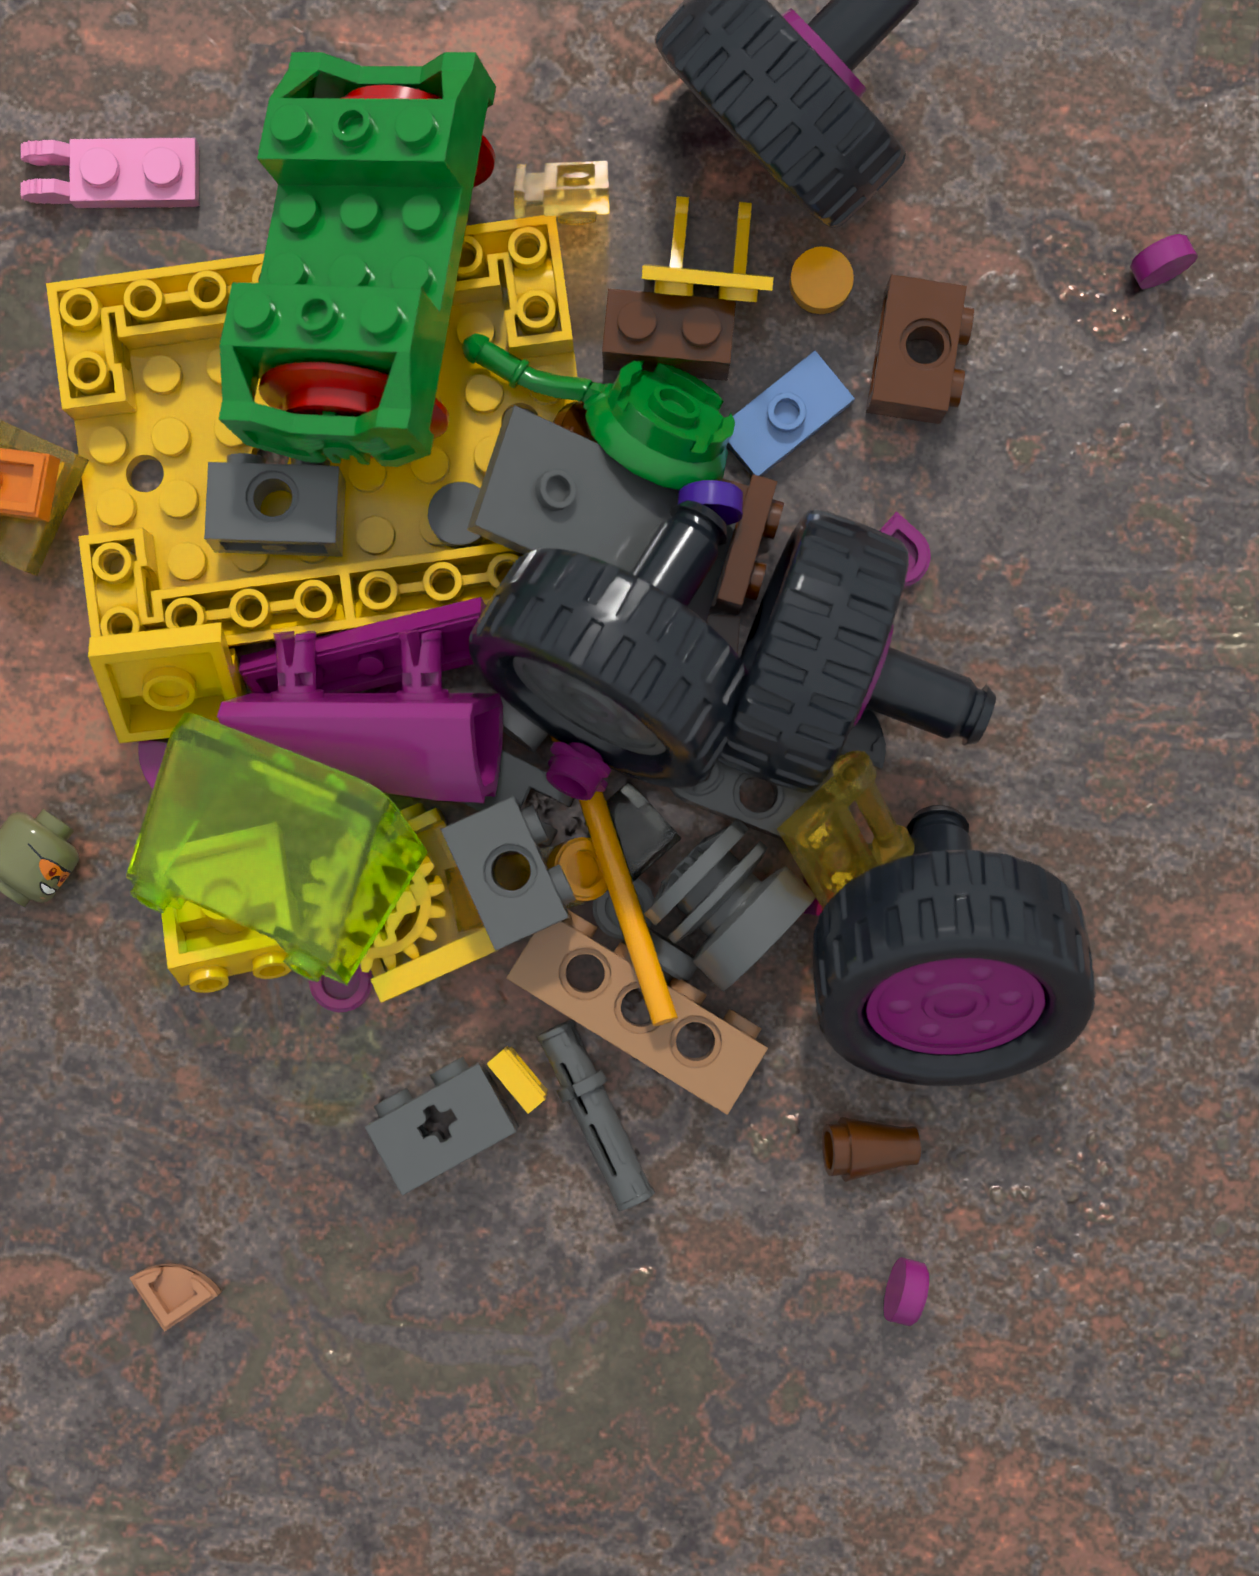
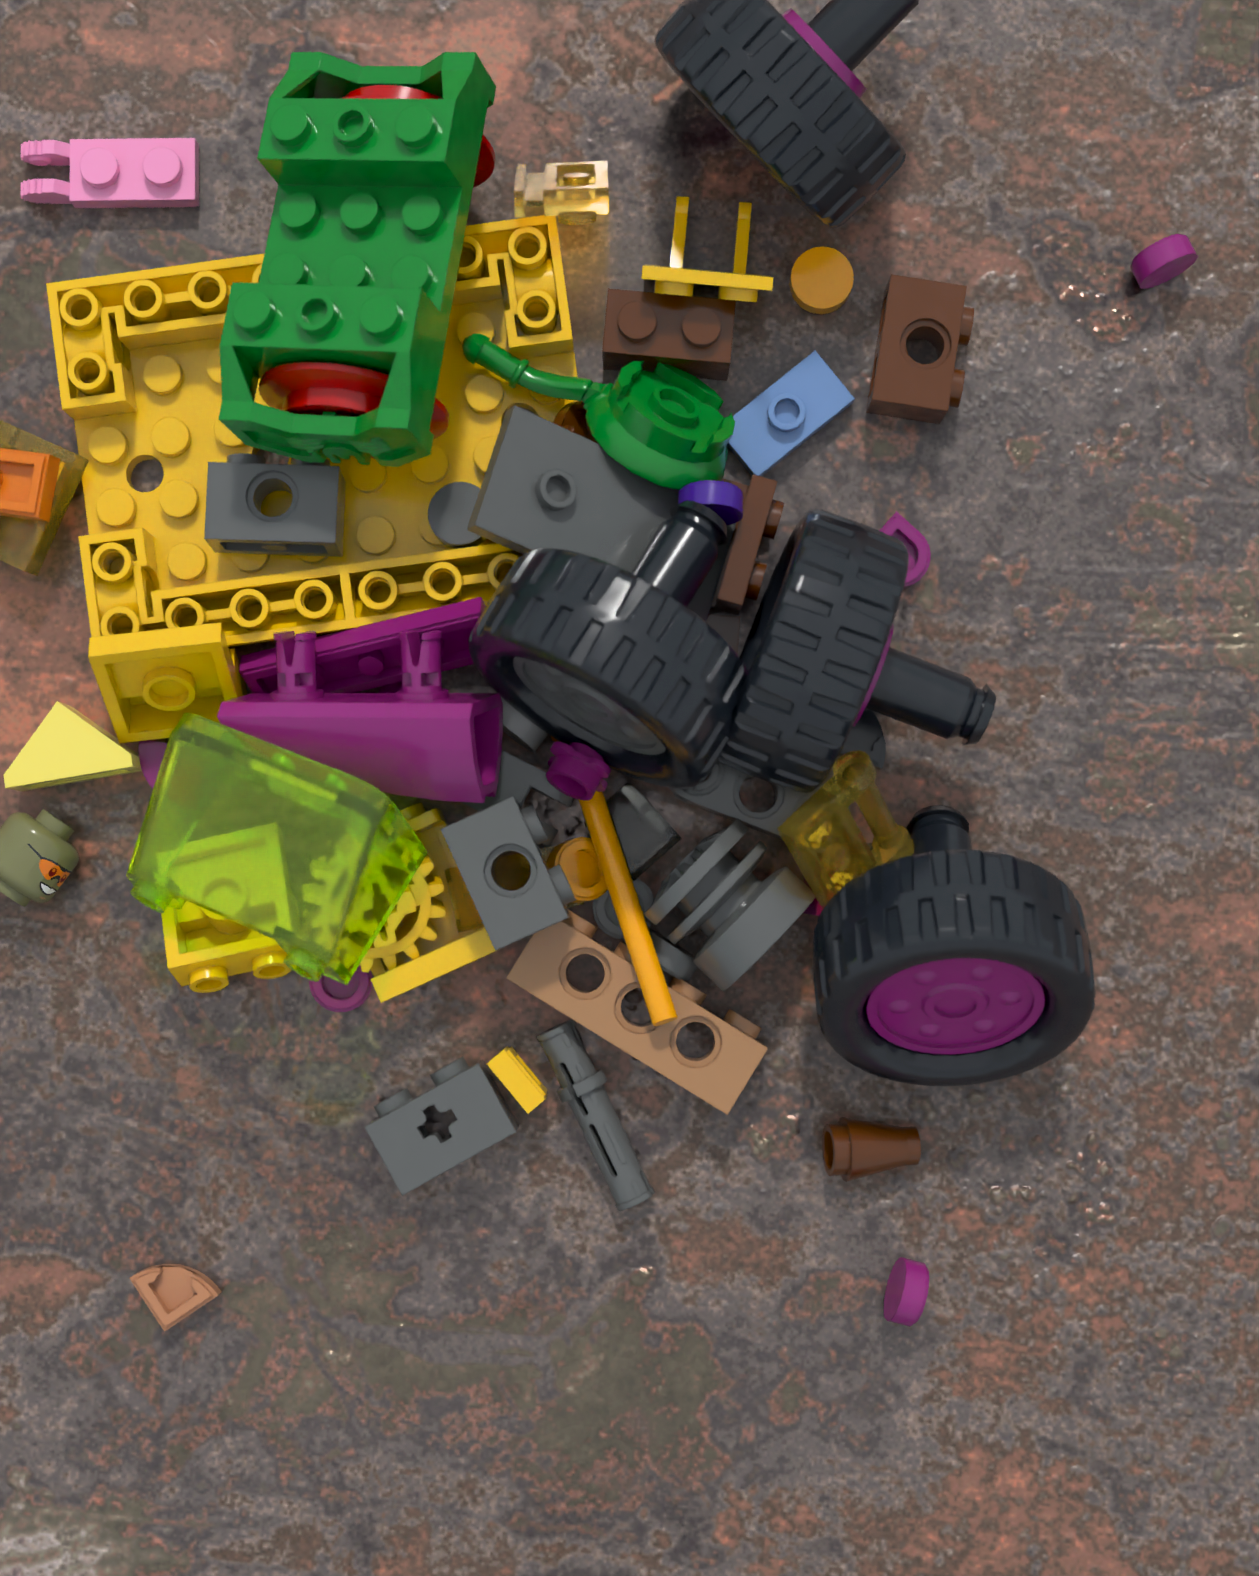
none -> light yellow slope [3,701,142,791]

